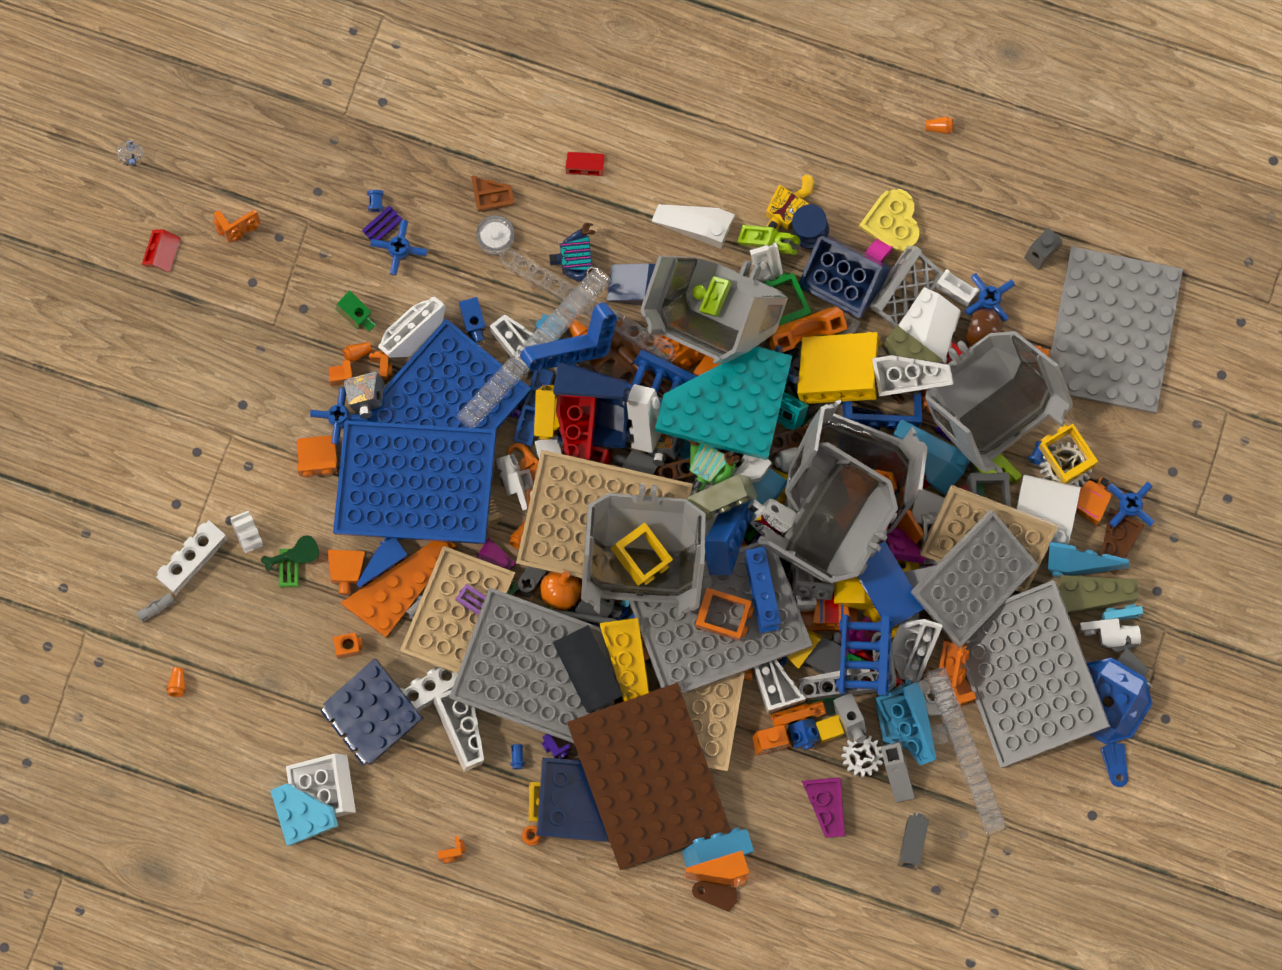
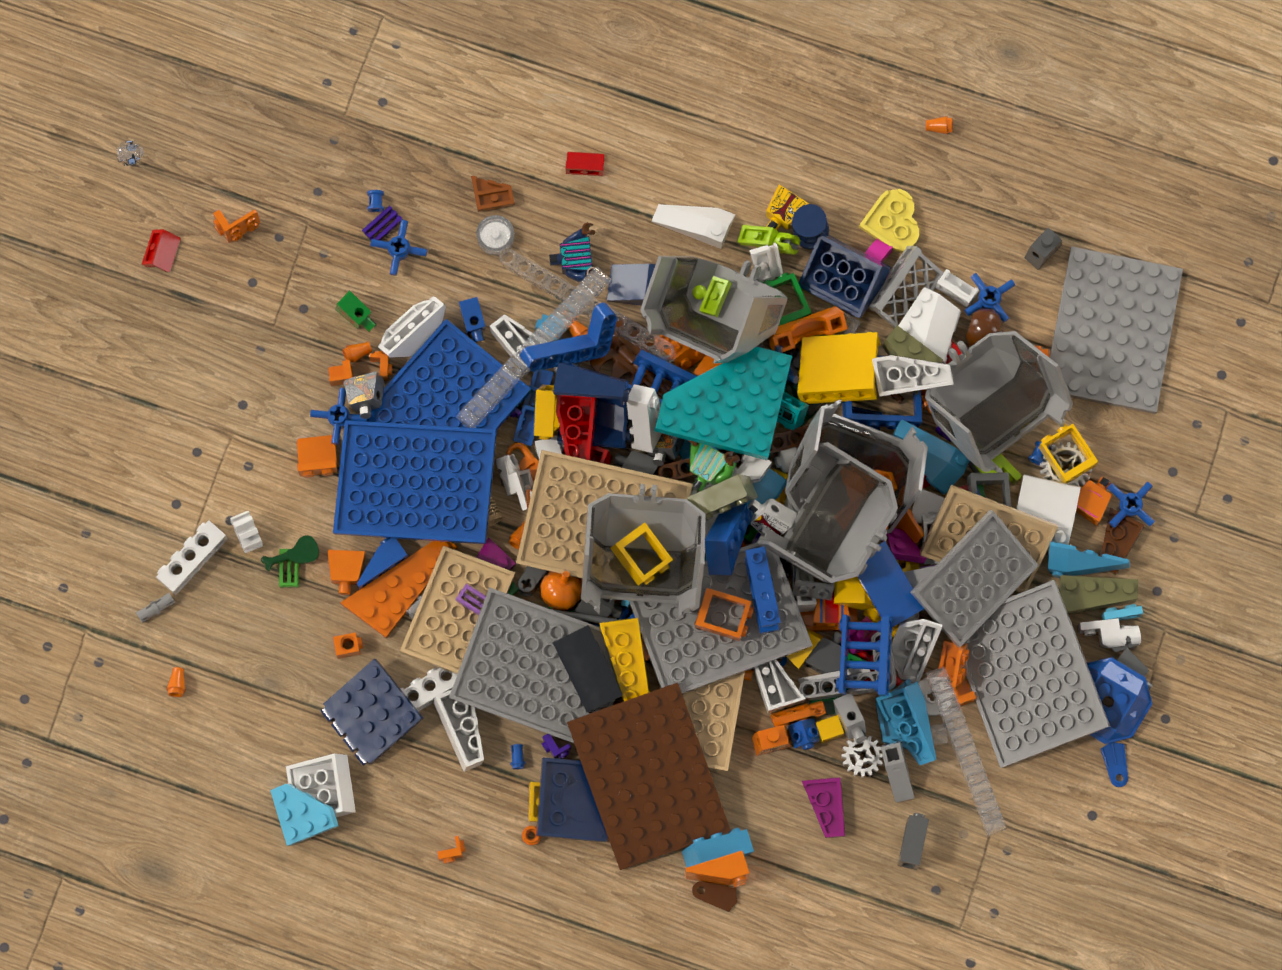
yellow arm [793,175,814,199] -> none

